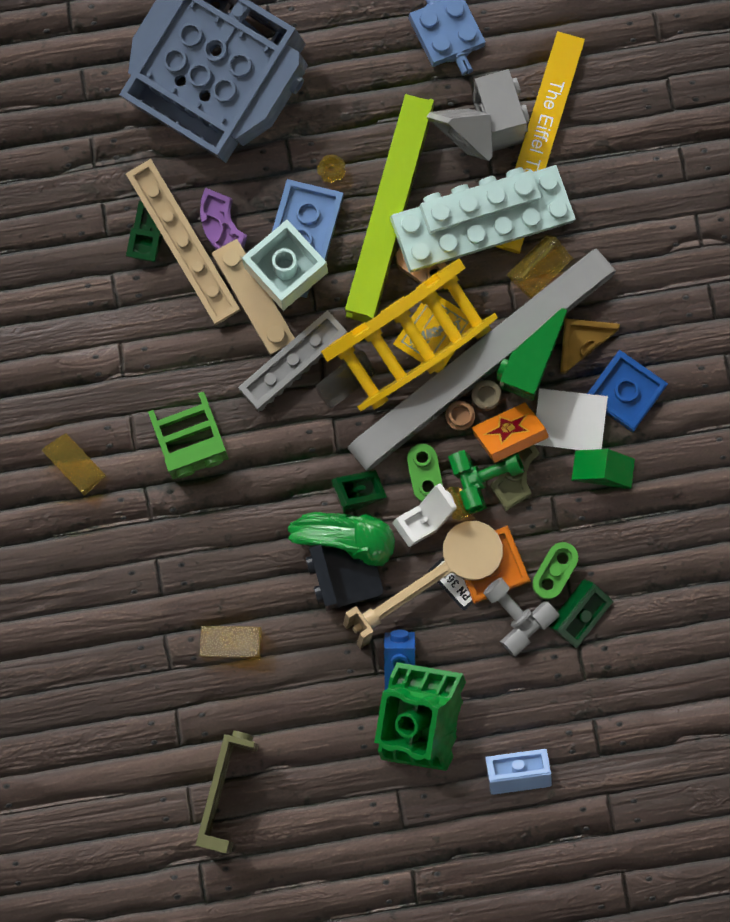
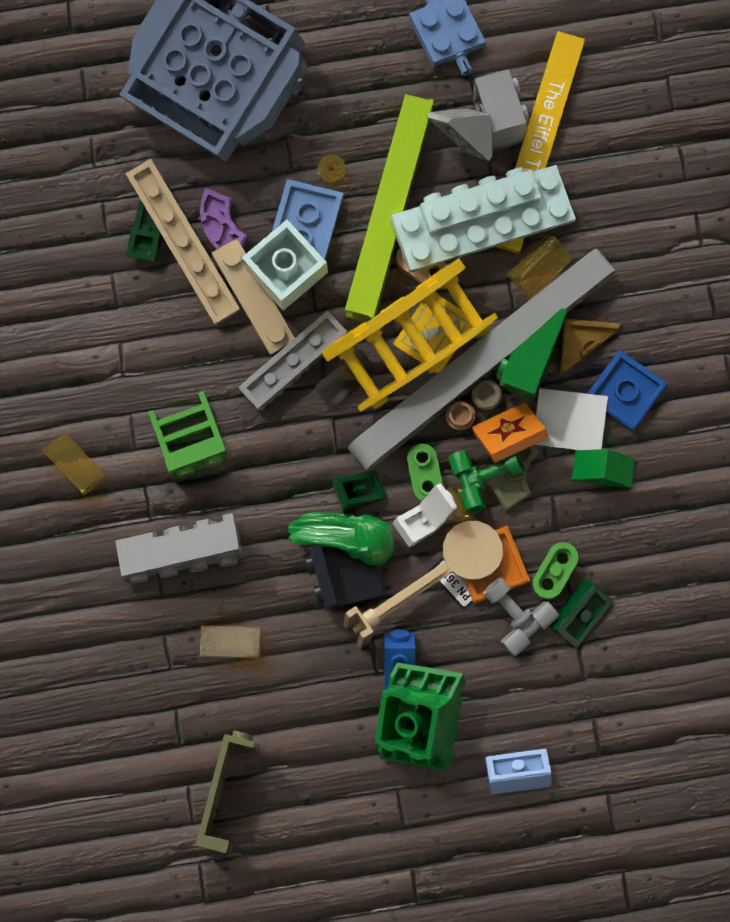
none -> light grey wedge [115,513,243,584]

